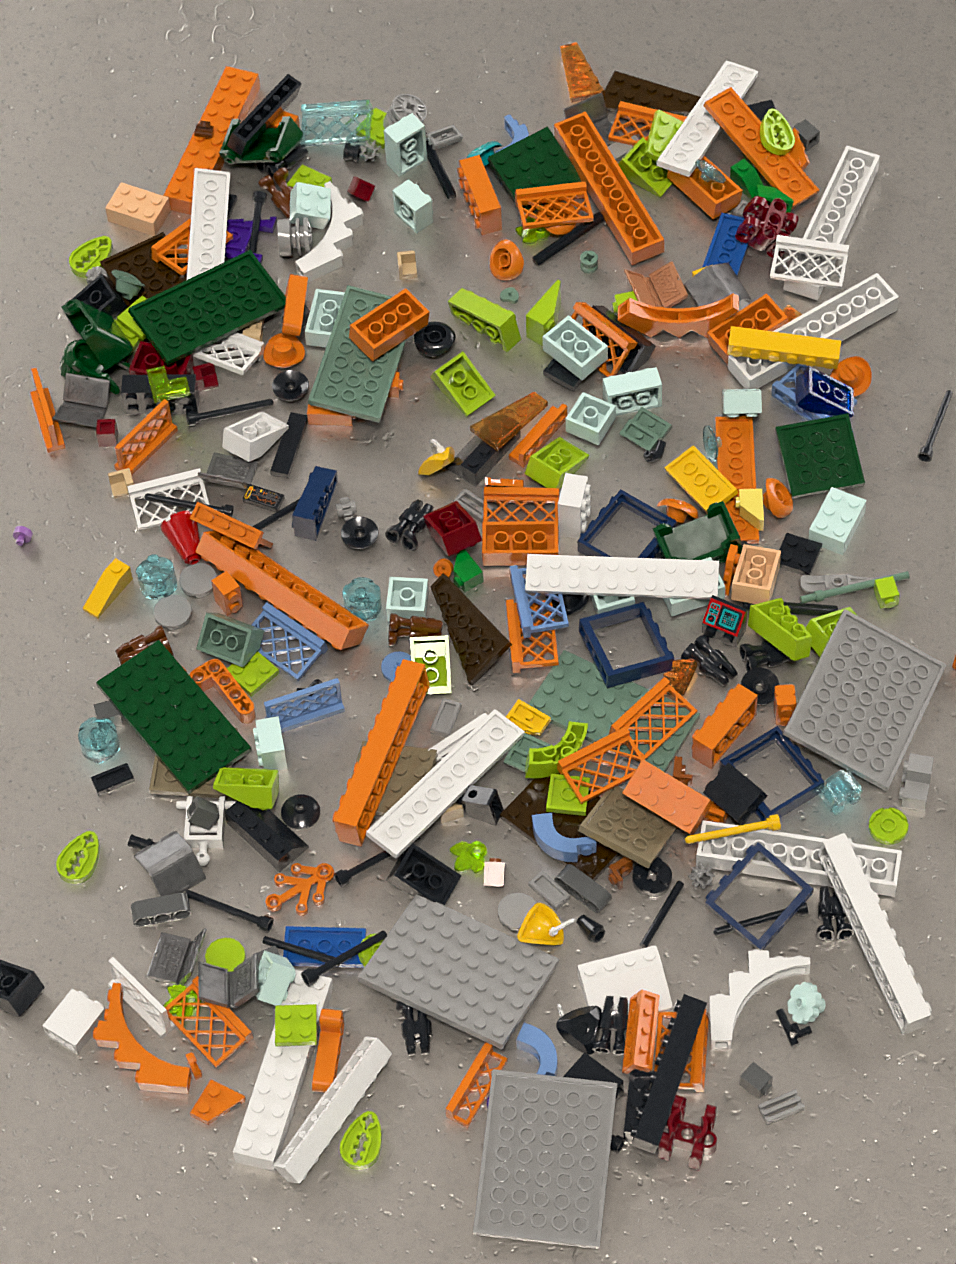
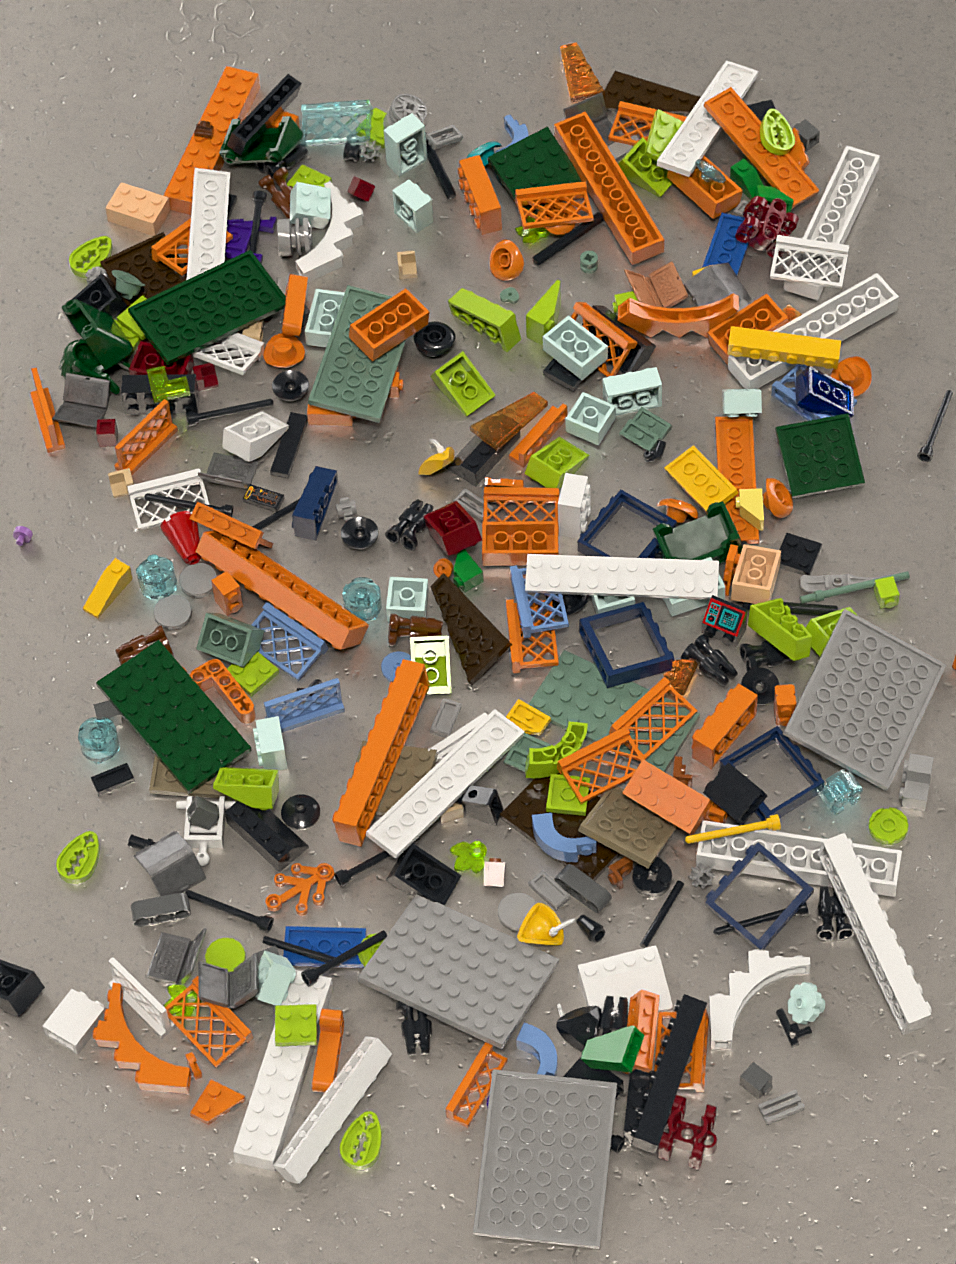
clear light blue dish [703,425,722,462] -> none
light aqua brick [808,487,866,555] -> none
none -> slope [581,1025,645,1073]

